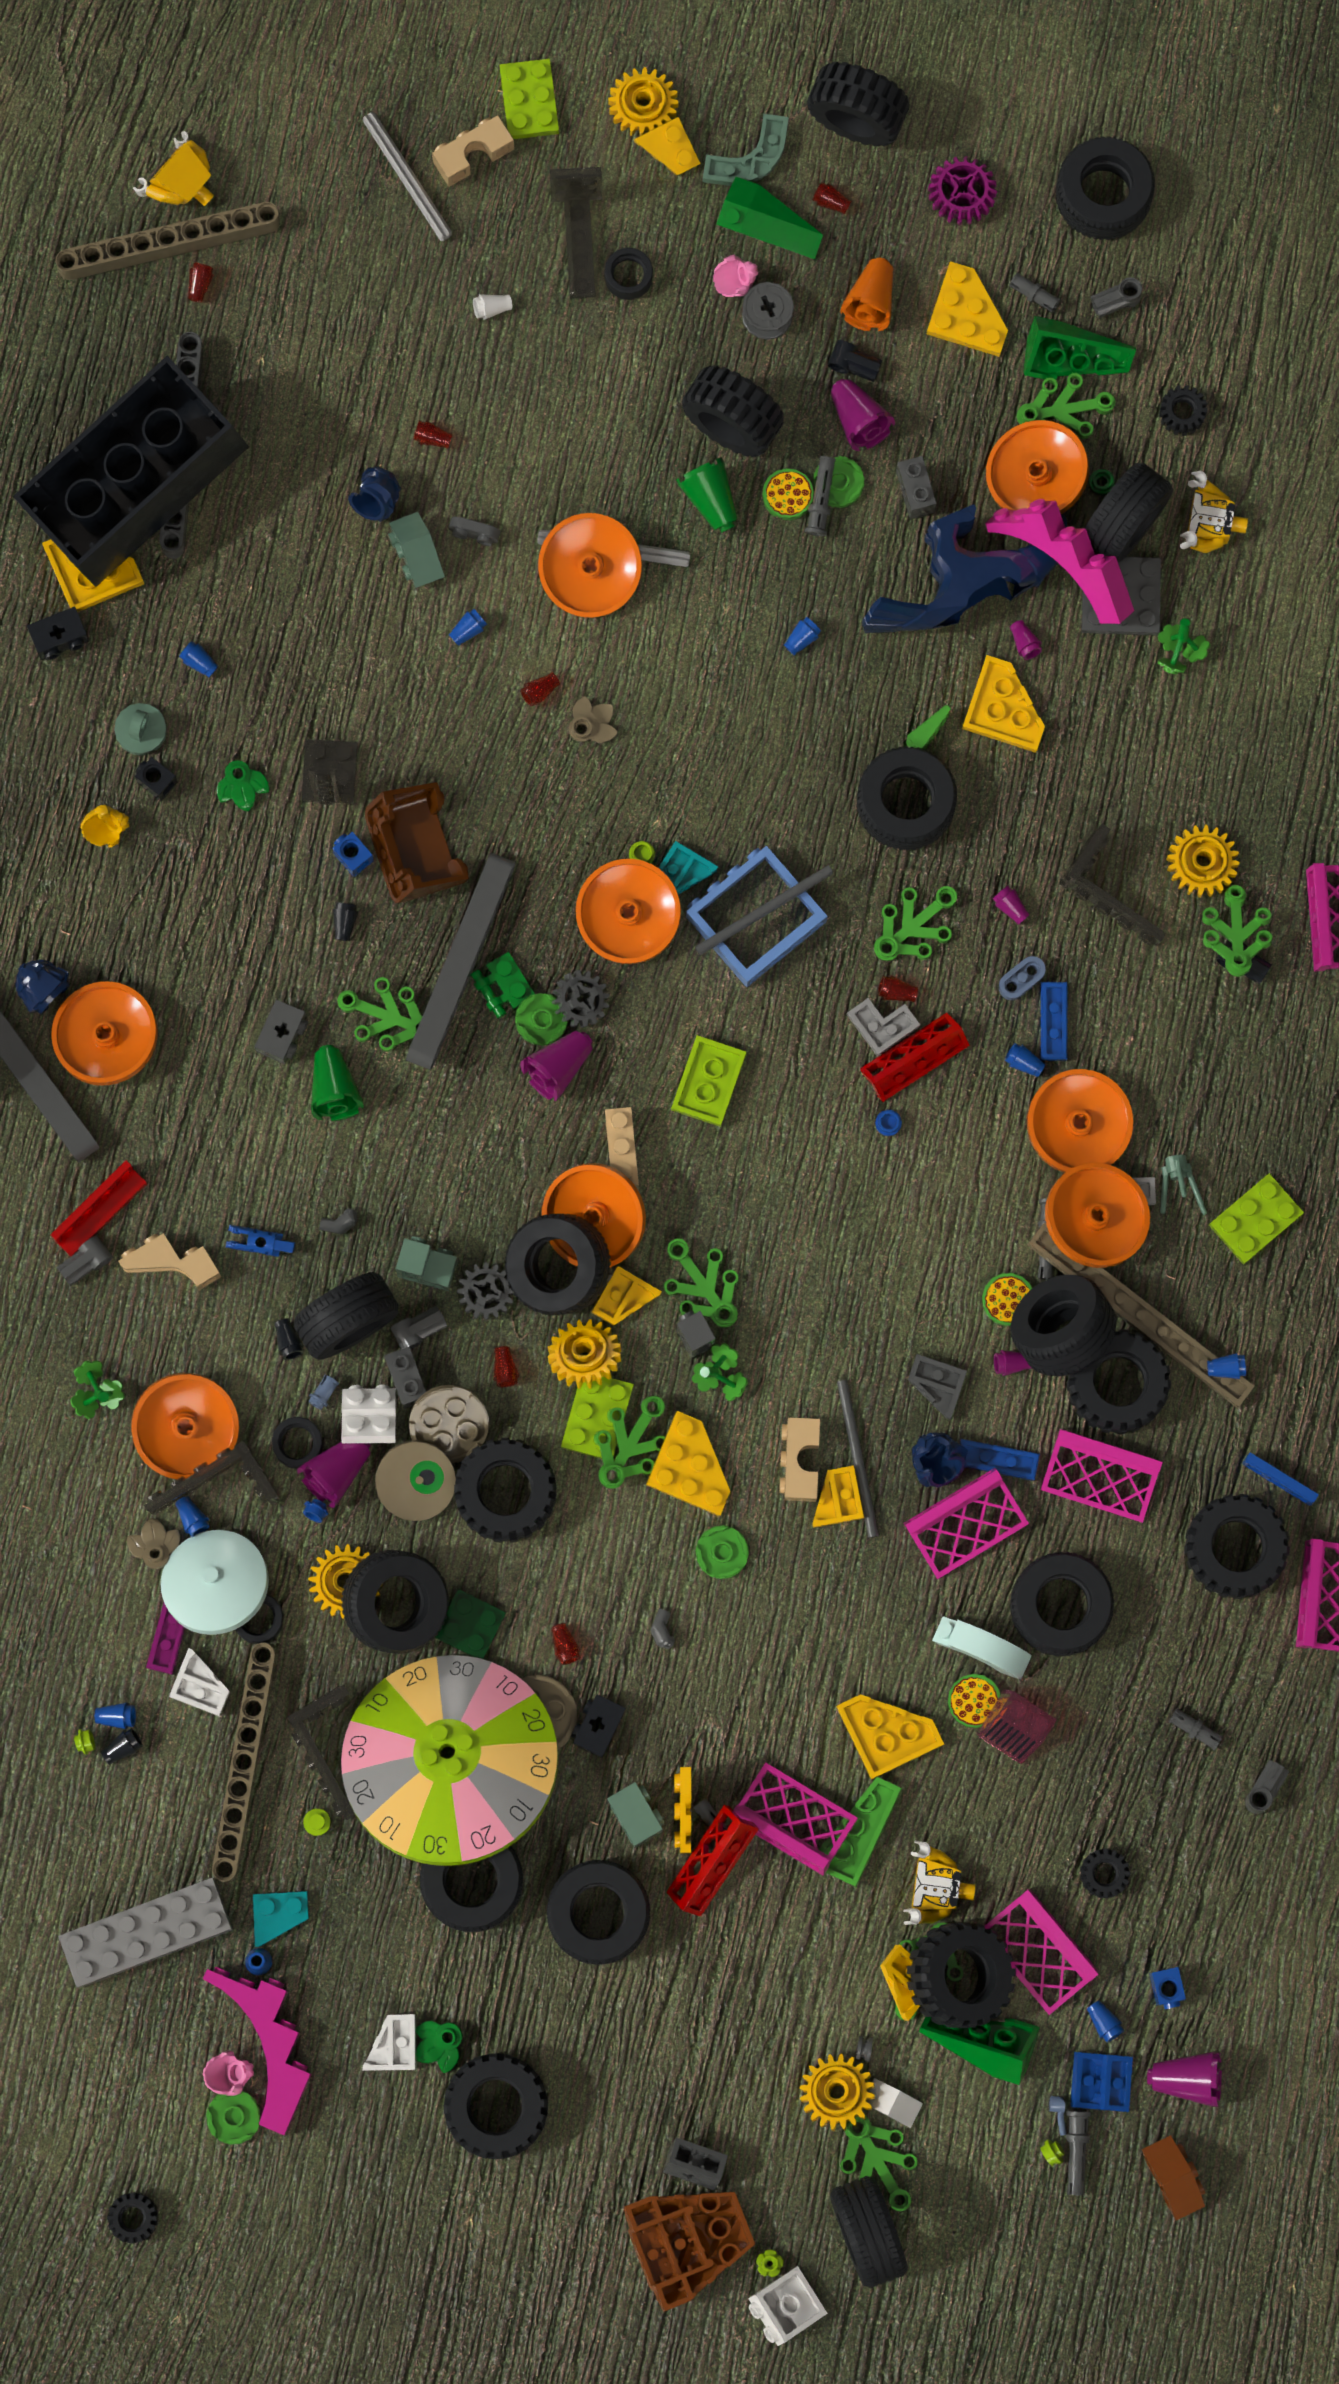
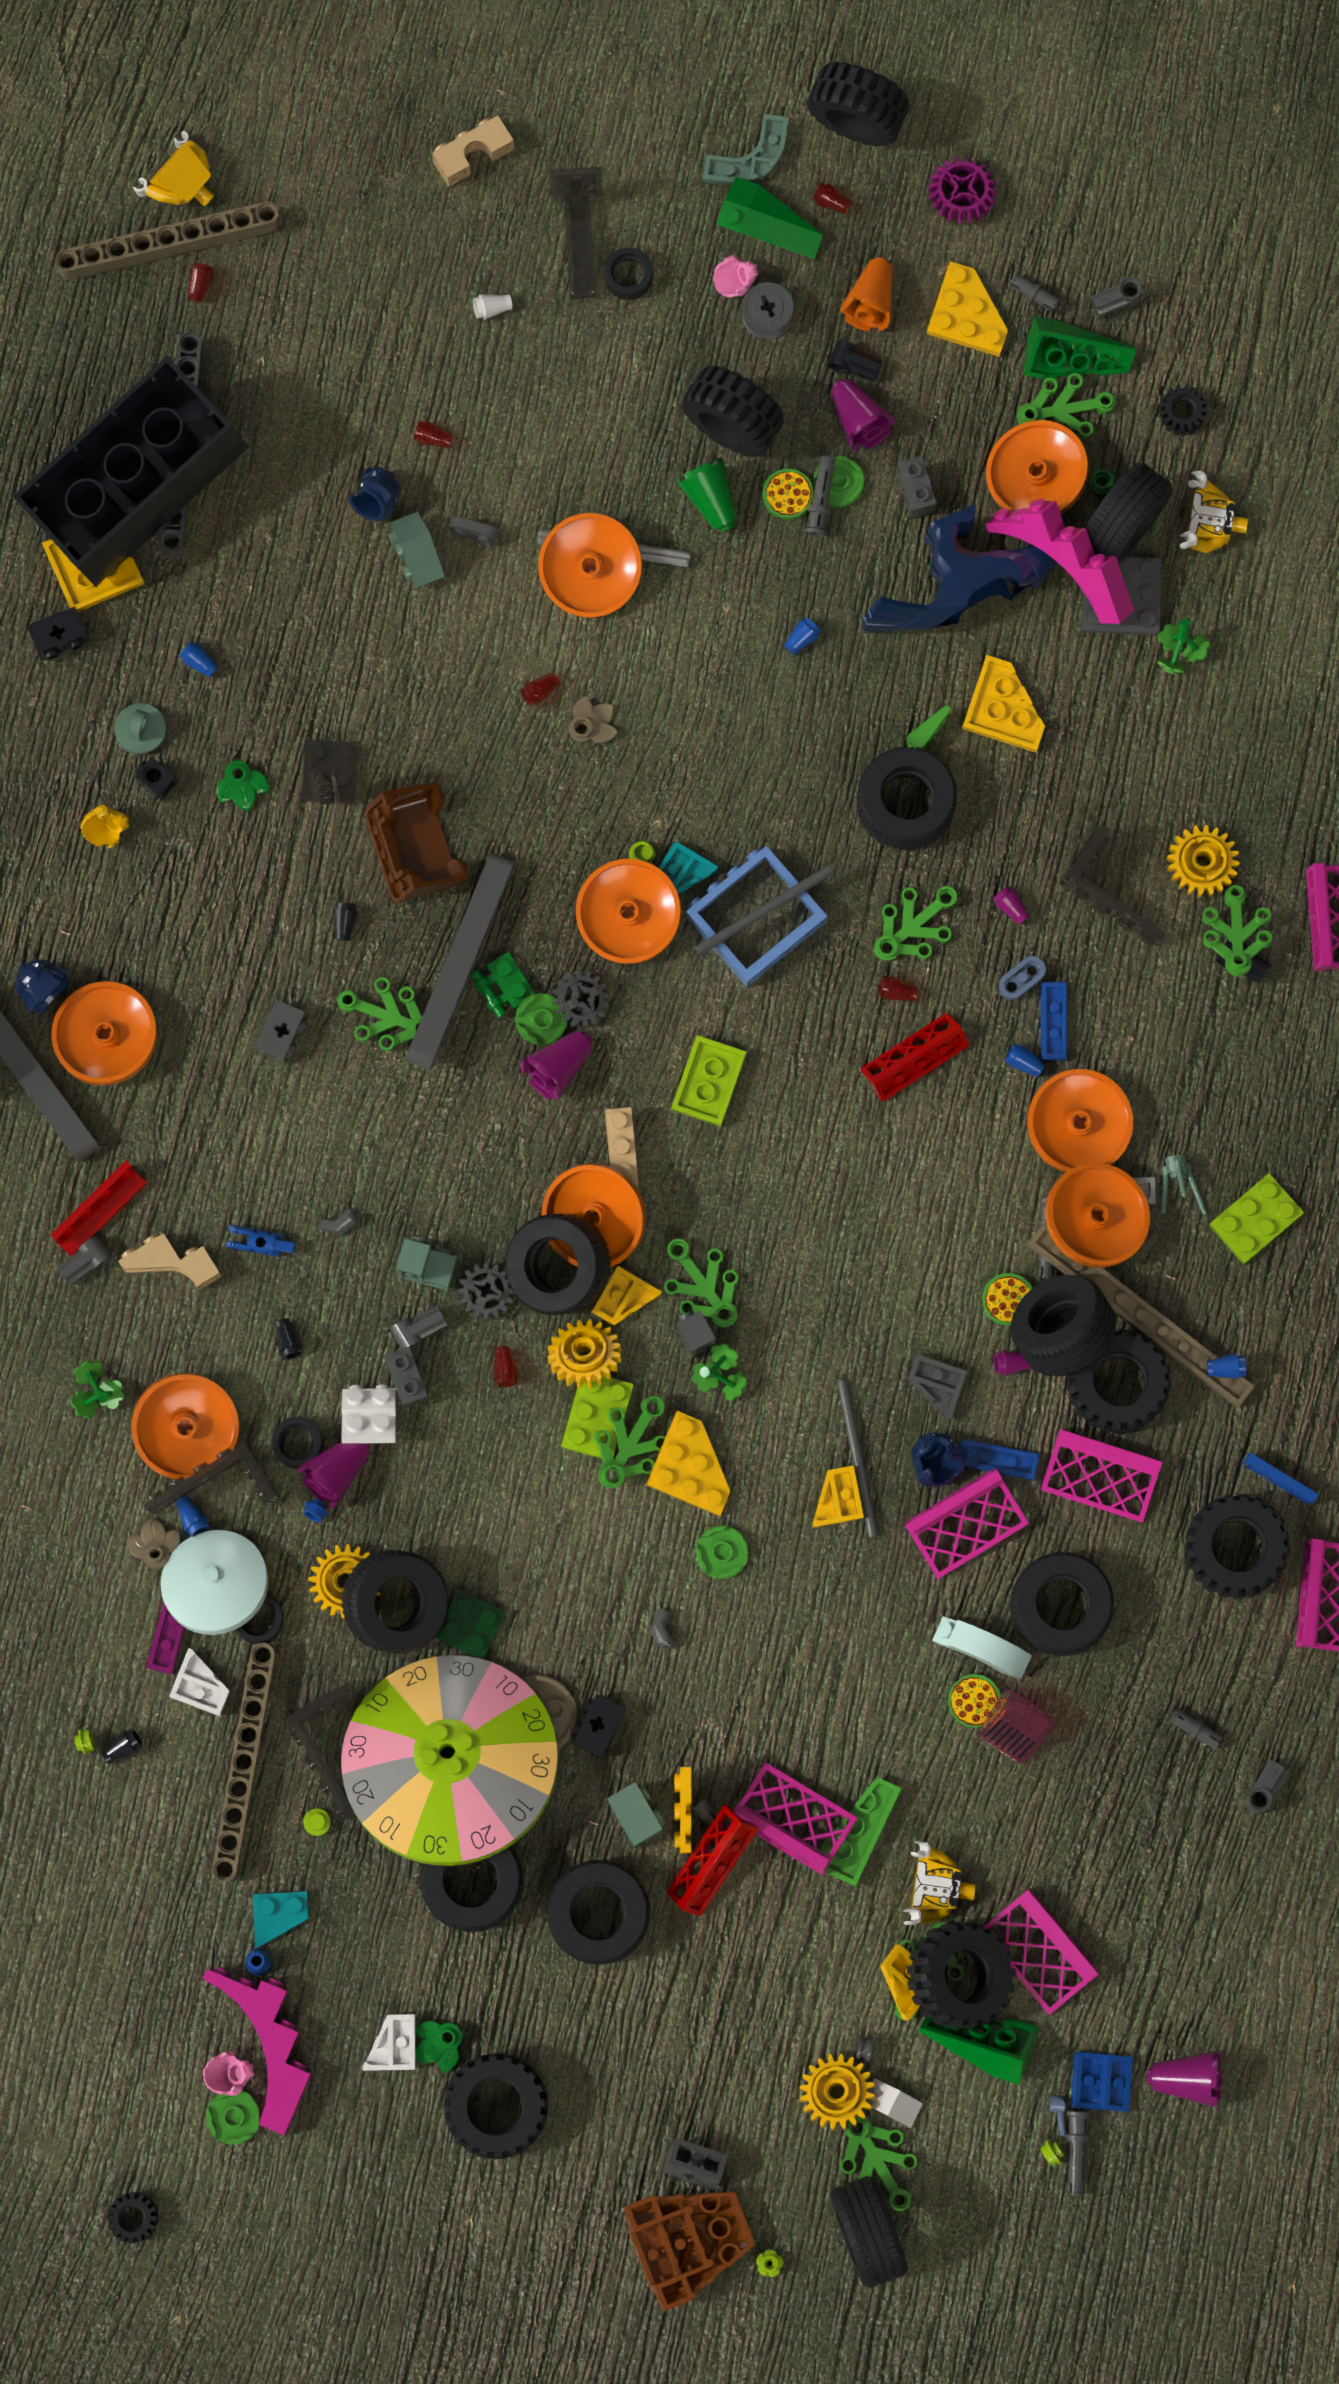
light grey brick [58,1877,233,1988] -> none
blue cone [94,1703,136,1730] -> none
black tyre [294,1272,399,1360] -> none
sand blue pin [308,1374,339,1410] -> none
green cone [311,1045,364,1121] -> none
blue brick [332,832,374,877] -> none
light grey axle [363,112,452,241] -> none
dark tan tile [375,1440,456,1521] -> none
dark tan tile [409,1385,489,1463] -> none
blue cone [448,609,487,646] -> none
black tyre [454,1438,557,1543] -> none
lime plate [499,59,559,139] -> none
clear red cone [551,1623,581,1665] -> none
yellow gear [608,67,678,136] -> none
yellow wing [633,117,701,175] -> none
white plate [748,2266,828,2346] -> none
tan arch [779,1418,820,1502] -> none
yellow plate [836,1694,944,1780] -> none
light grey plate [847,998,920,1057] -> none
blue plate [875,1110,902,1136] -> none
magenta cone [1010,620,1042,660] -> none
black tyre [1056,137,1155,240] -> none
black tyre [1080,1849,1130,1898] -> none
blue cone [1087,2000,1124,2043] -> none
dark orange brick [1141,2135,1205,2221] -> none
blue brick [1149,1967,1186,2009] -> none

